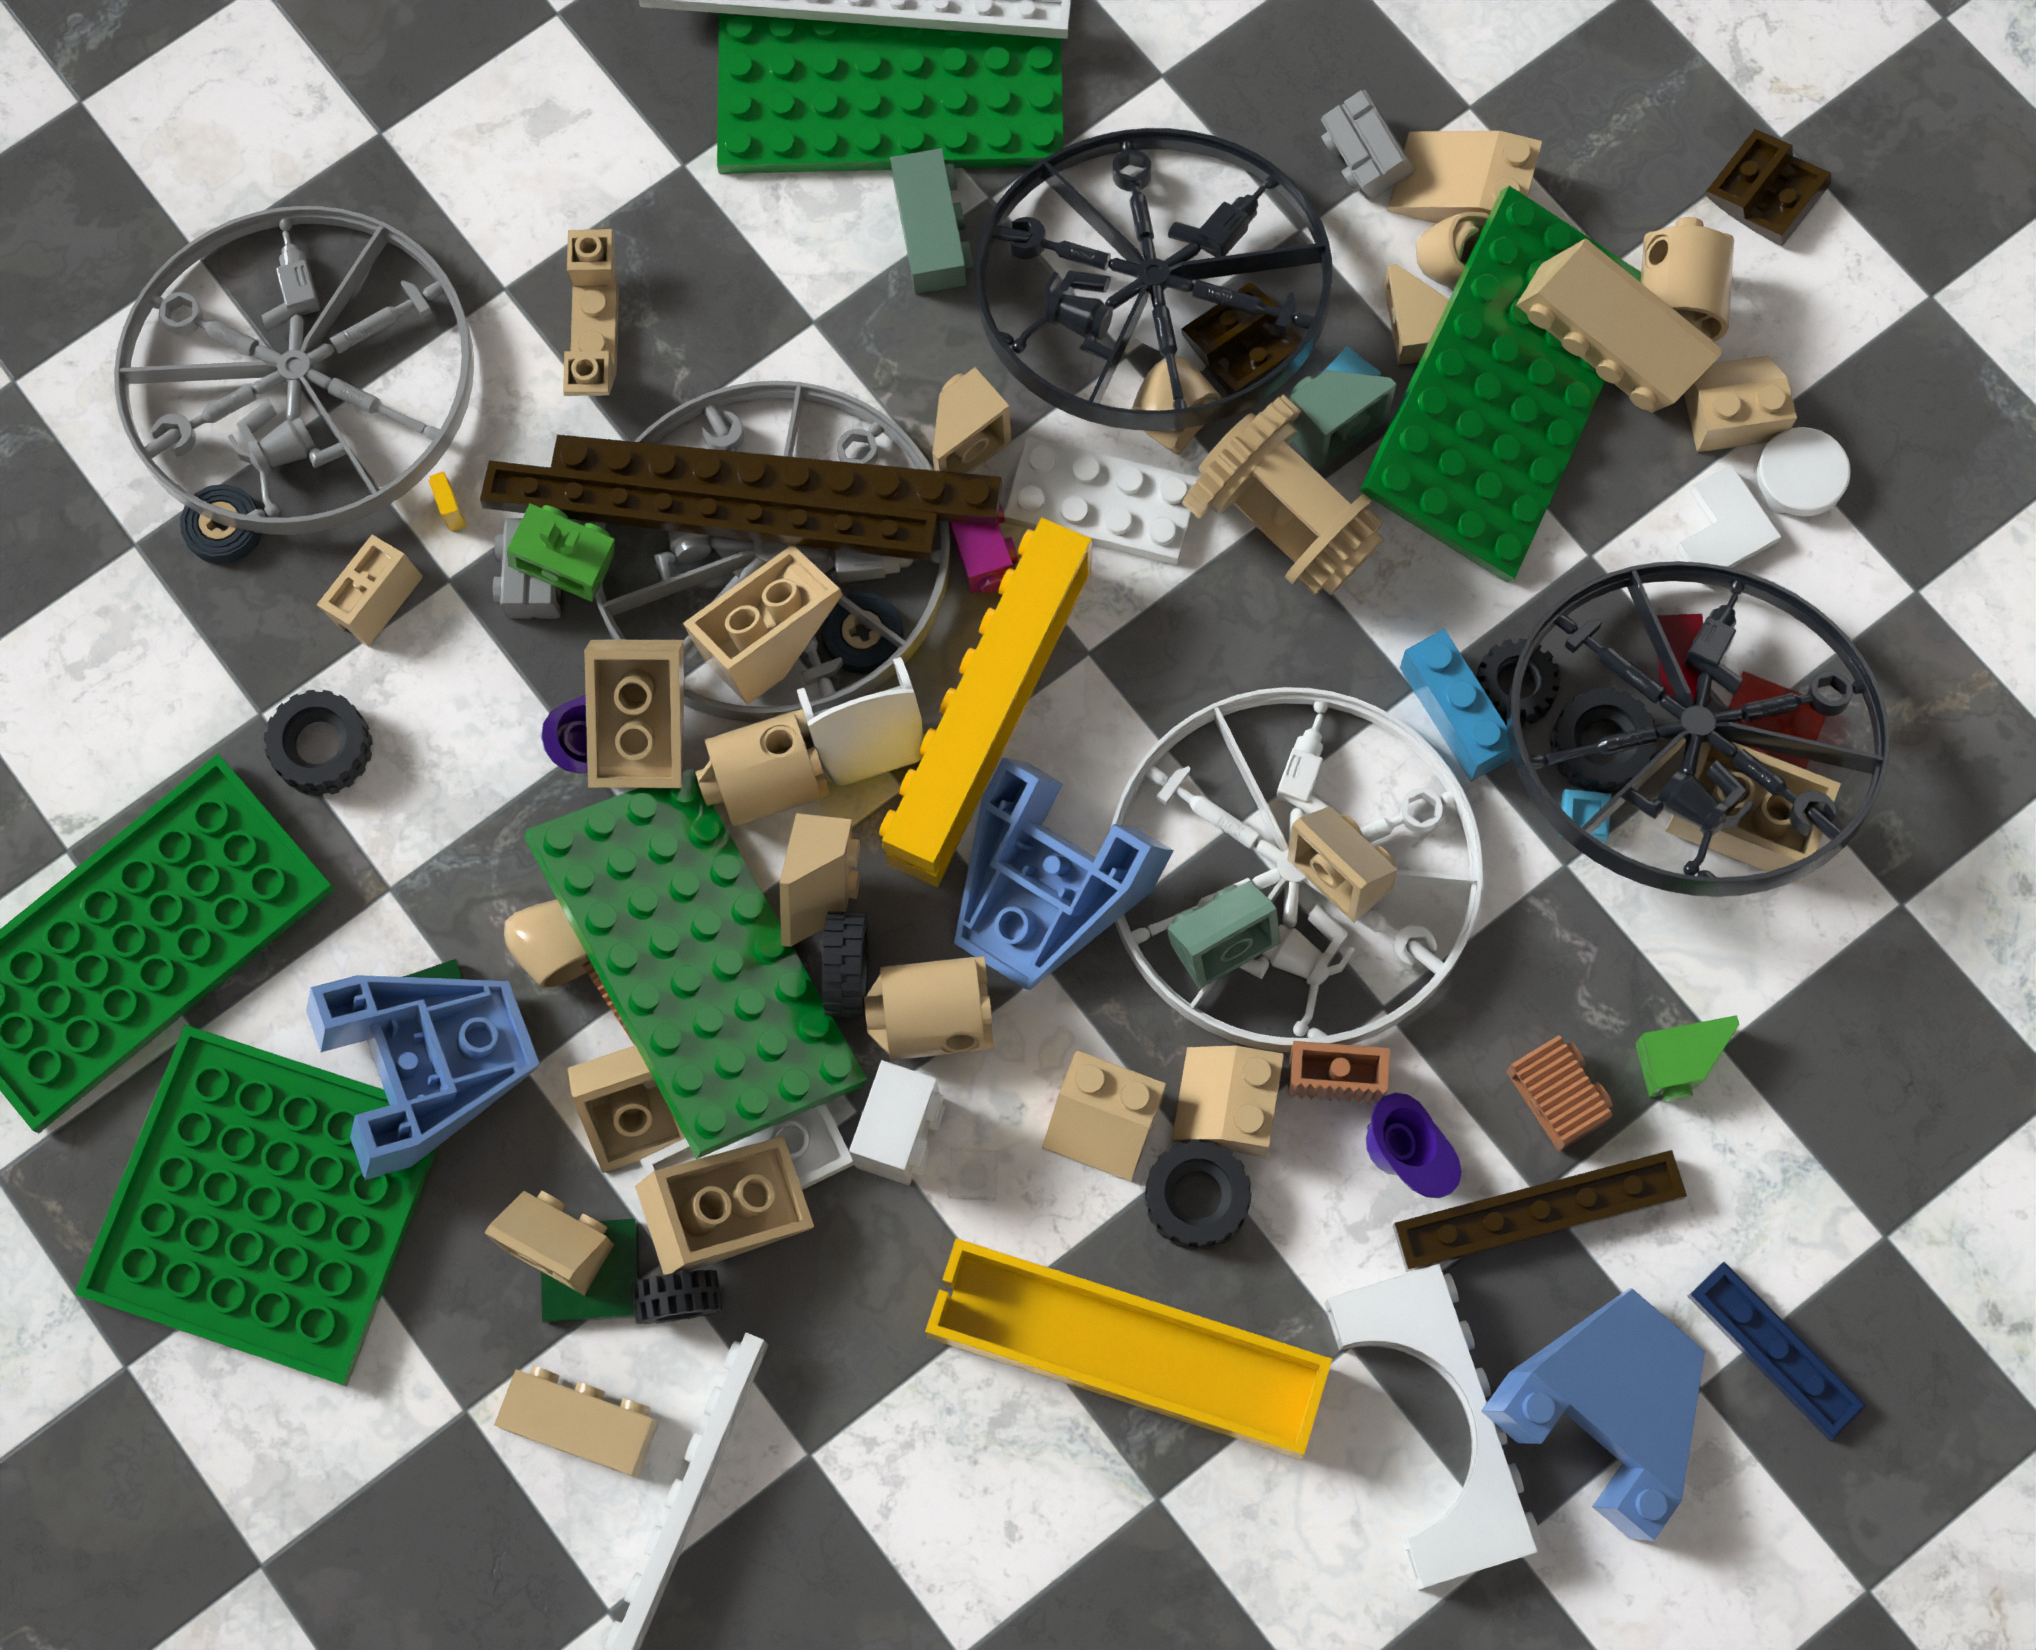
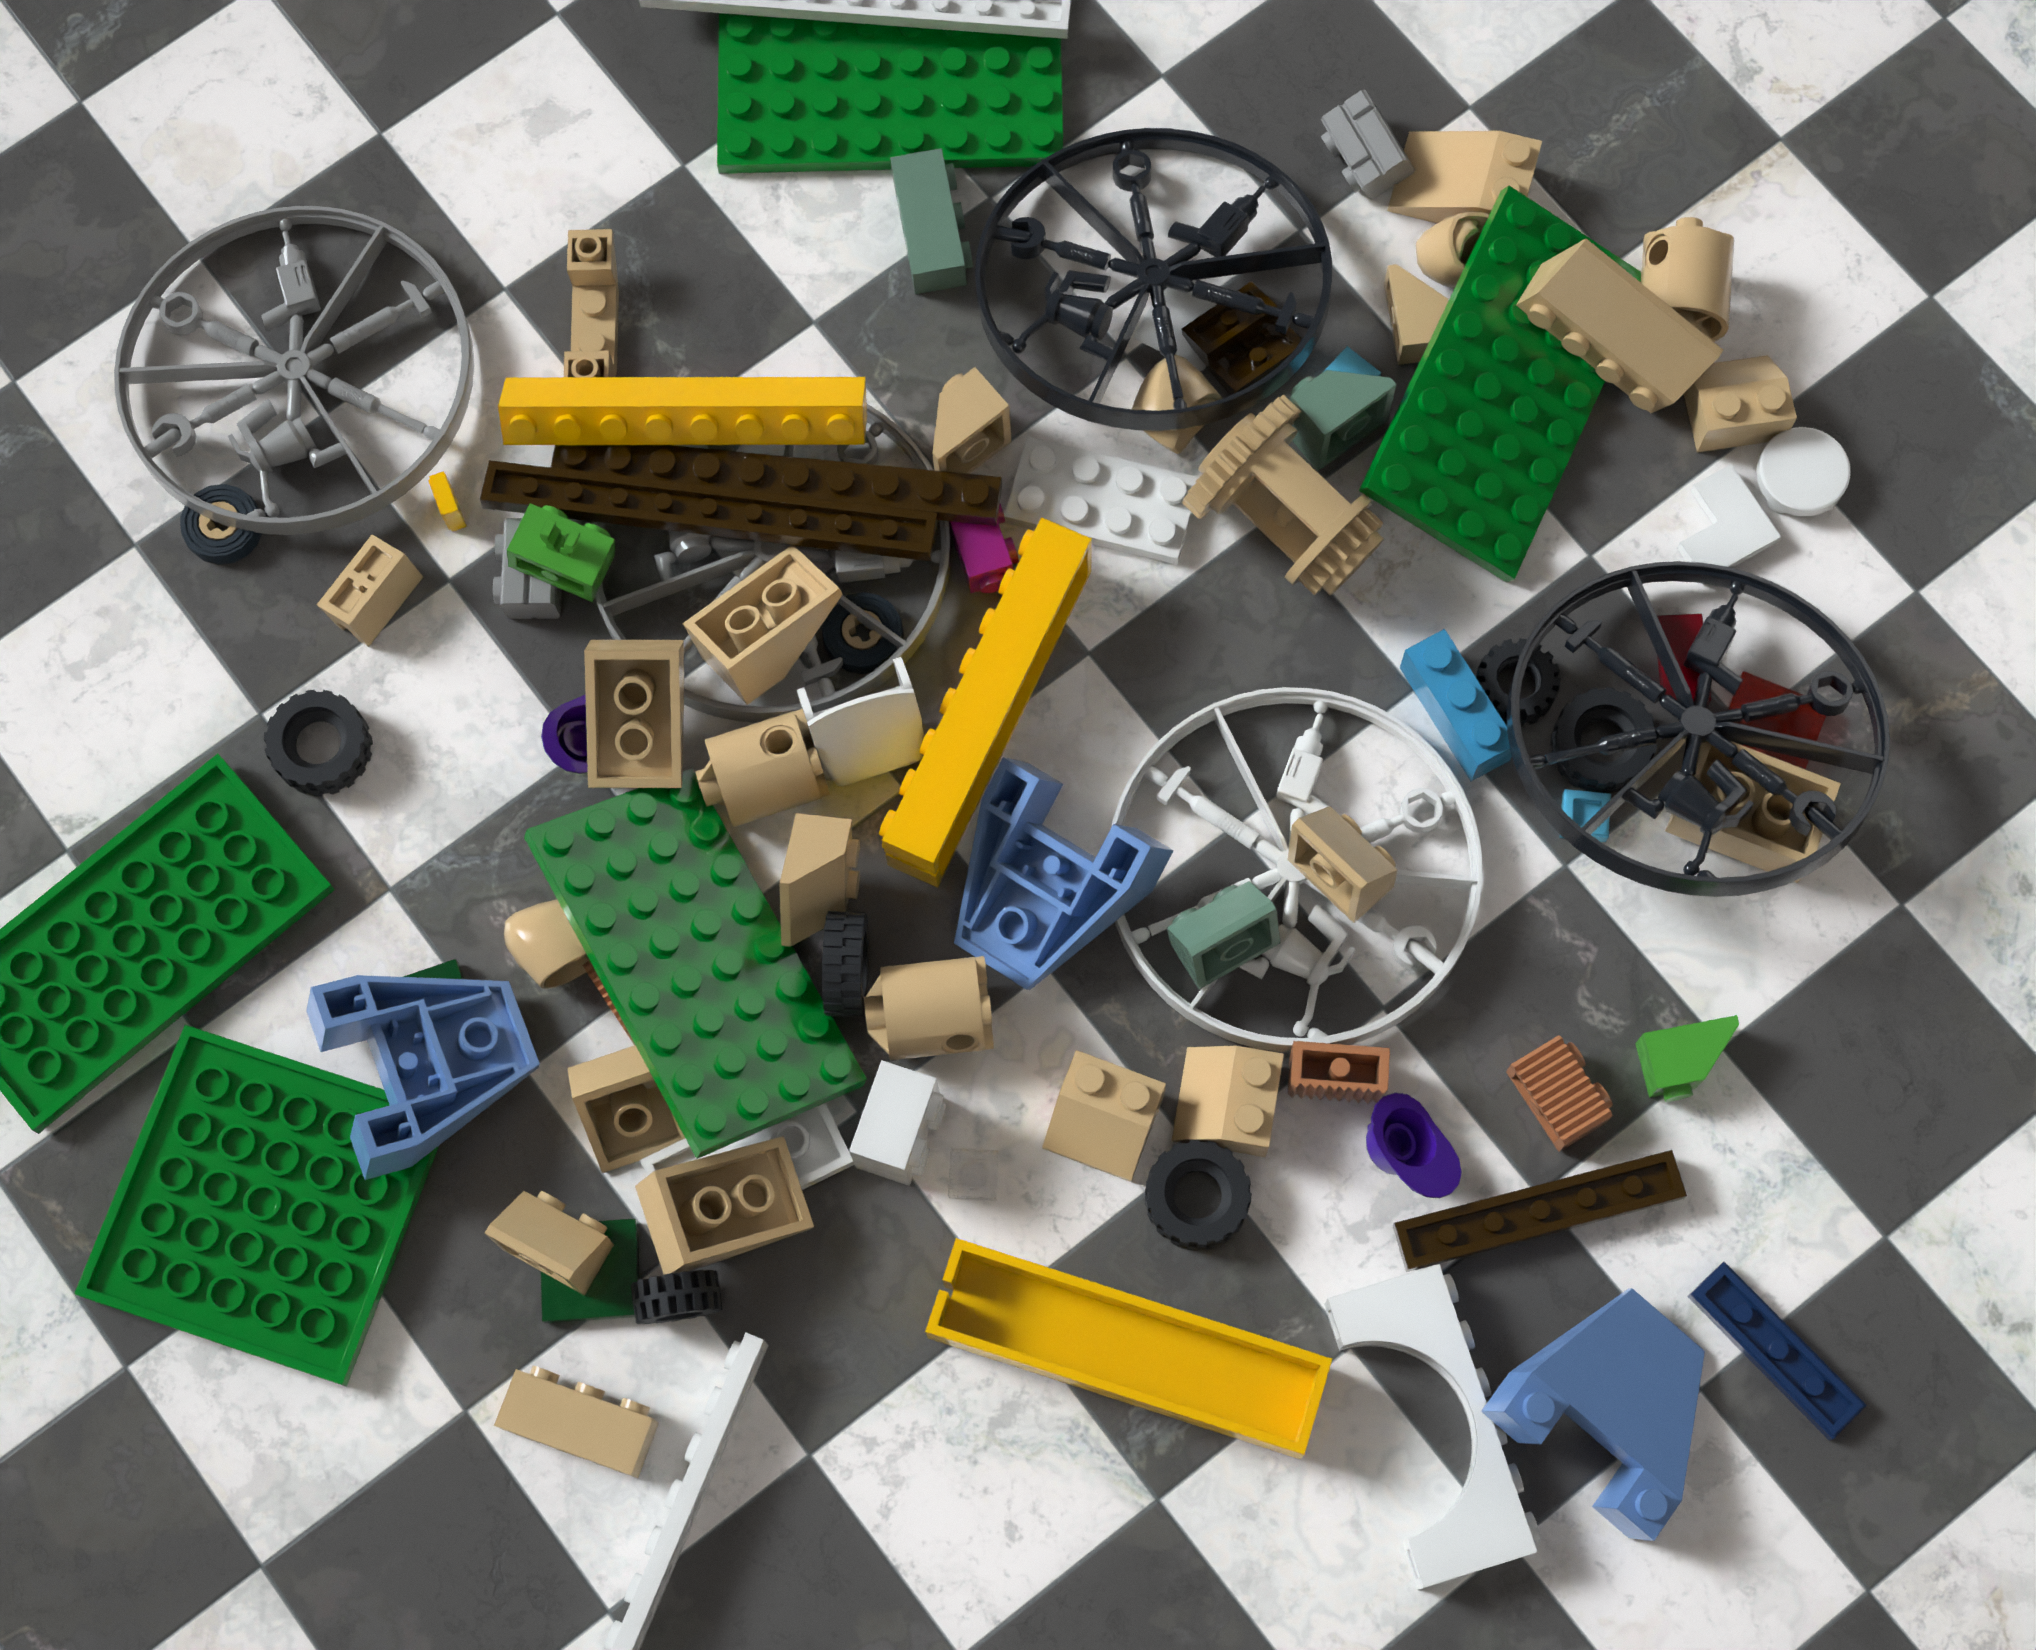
dark brown slope [1706,129,1831,246] -> none
none -> yellow brick [498,377,867,445]

